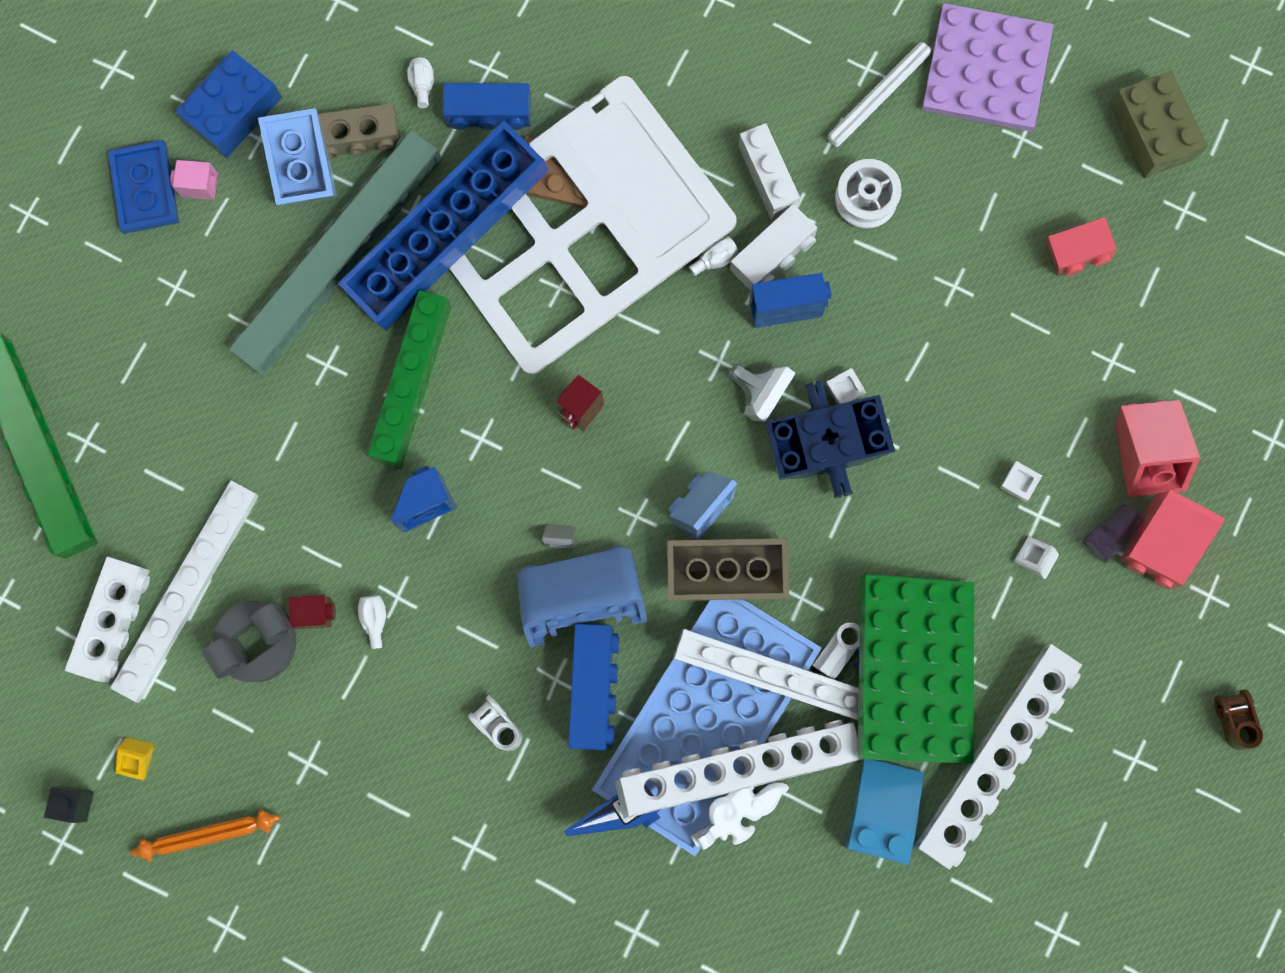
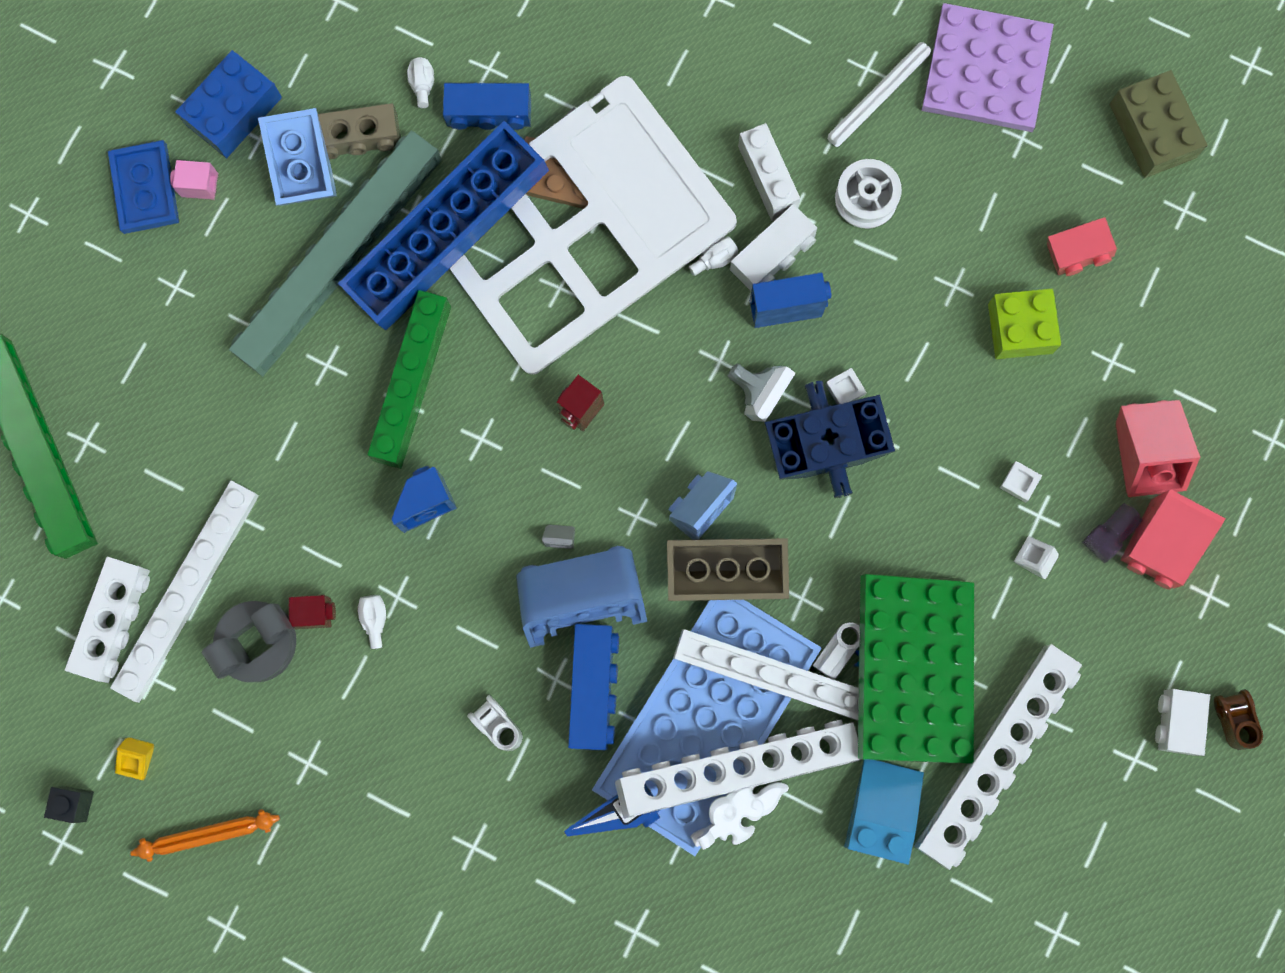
none -> lime brick [988,288,1061,359]
none -> white brick [1155,689,1210,756]

